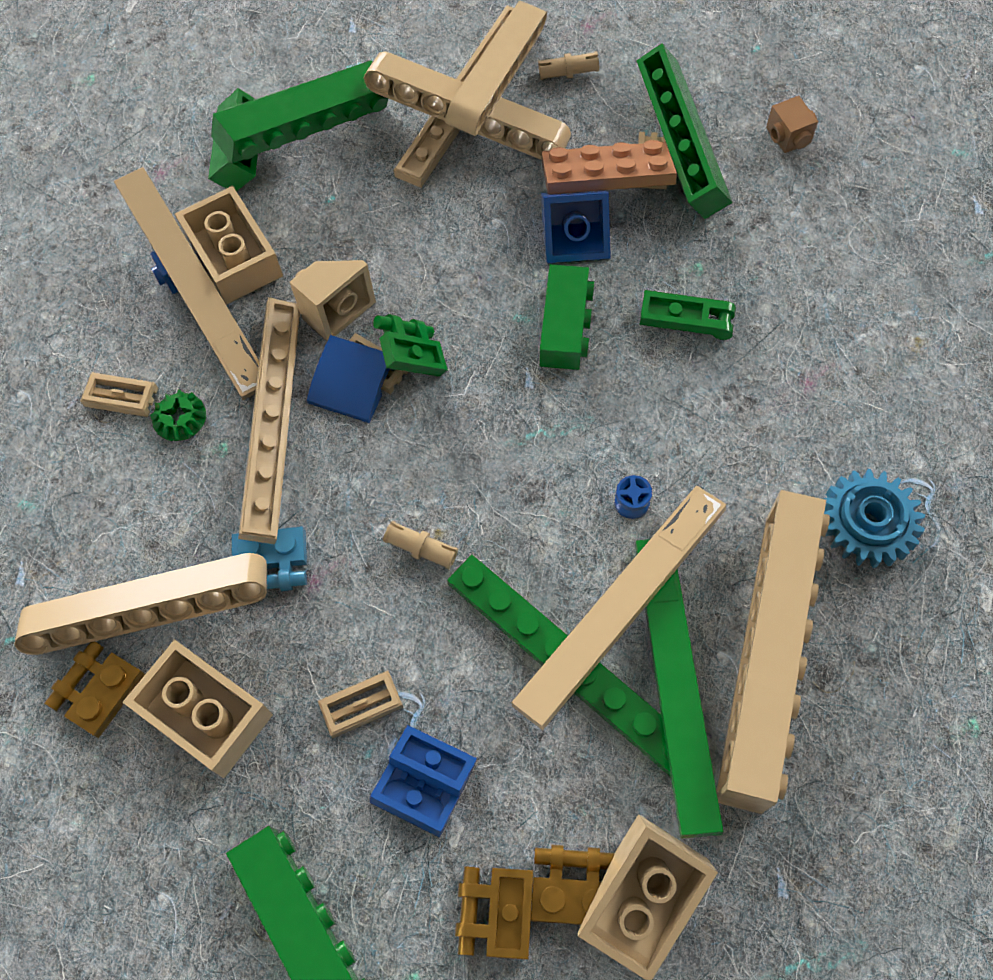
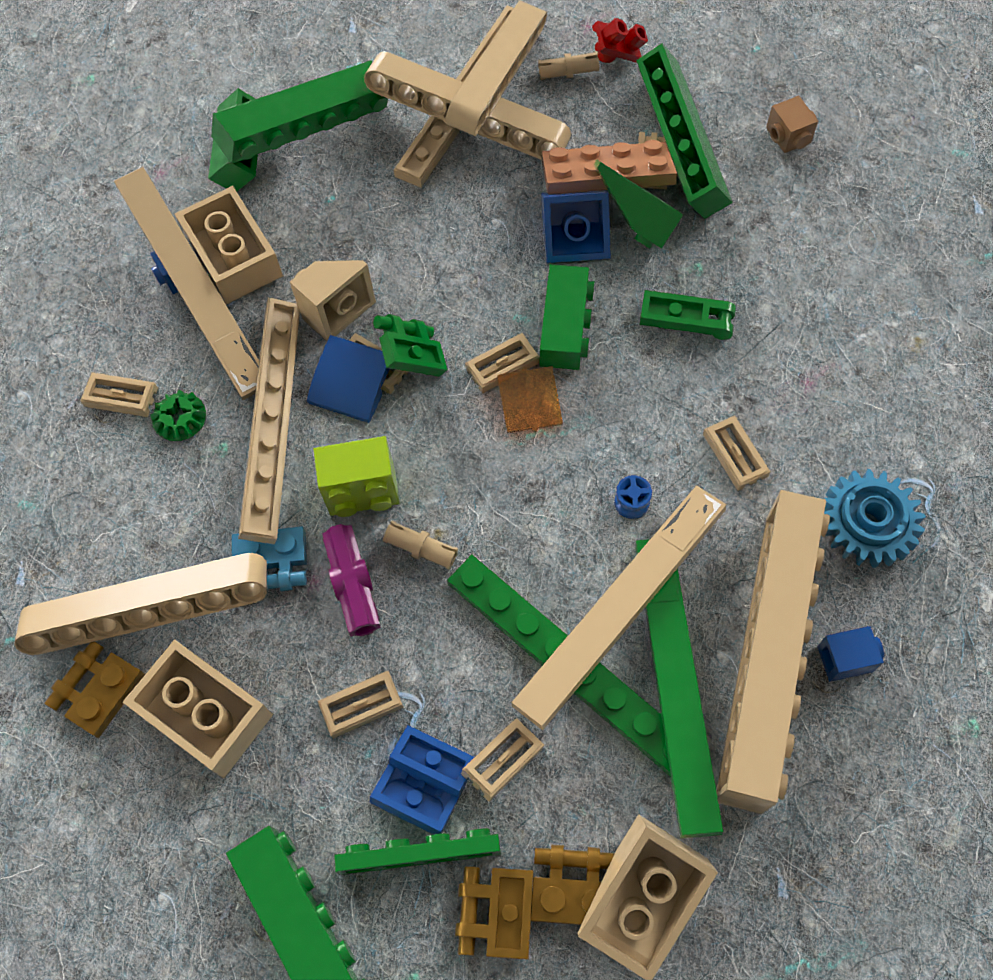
none -> lime brick [313,436,400,517]
none -> magenta piece [322,524,381,637]
none -> green plate [334,828,501,875]
none -> tan tile [461,718,544,802]
none -> tan tile [465,333,540,394]
none -> clear orange piece [497,366,563,433]
none -> red hips [592,18,648,63]
none -> green slope [594,160,684,249]
none -> tan tile [703,415,771,491]
none -> blue brick [817,626,884,682]

